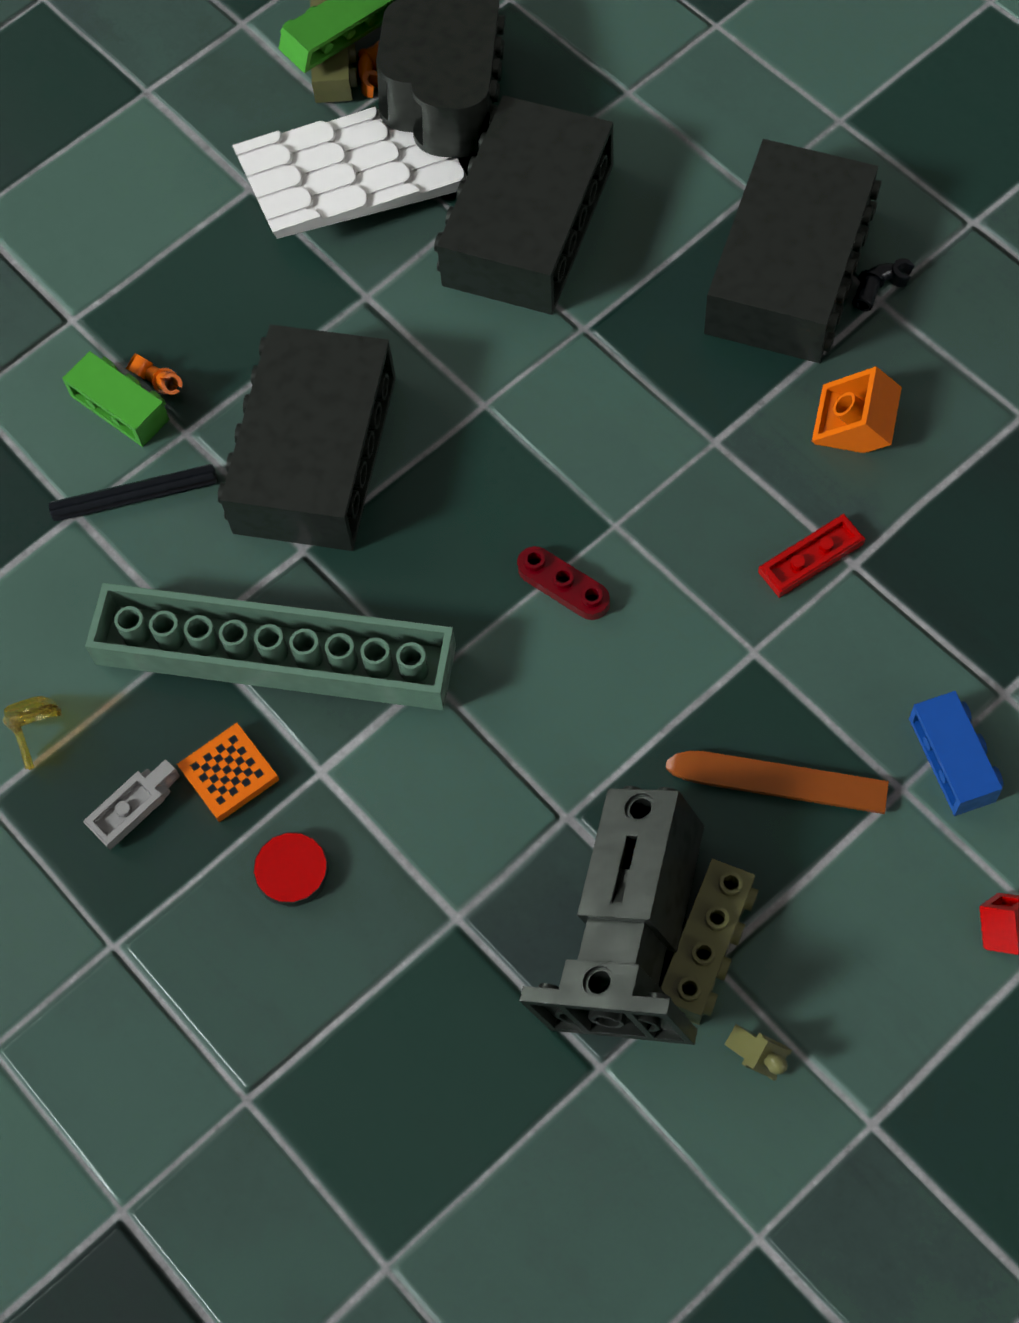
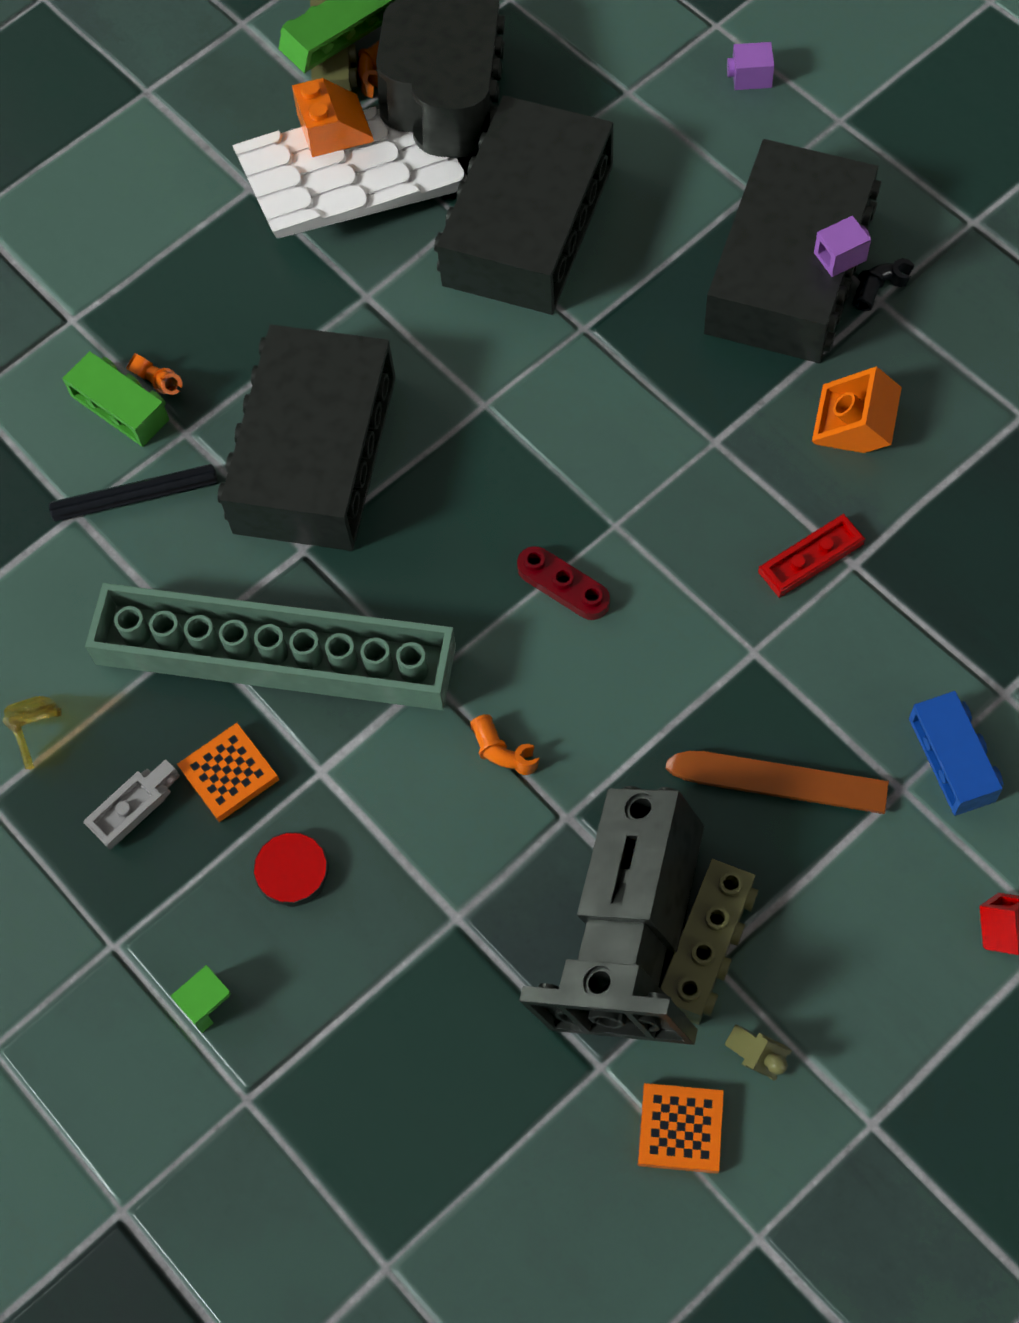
none -> bright green panel [170,965,231,1033]
none -> orange slope [292,78,374,157]
none -> orange piece [470,714,539,775]
none -> orange tile [638,1083,724,1174]
none -> medium lavender brick [727,42,774,90]
none -> medium lavender brick [814,215,871,277]

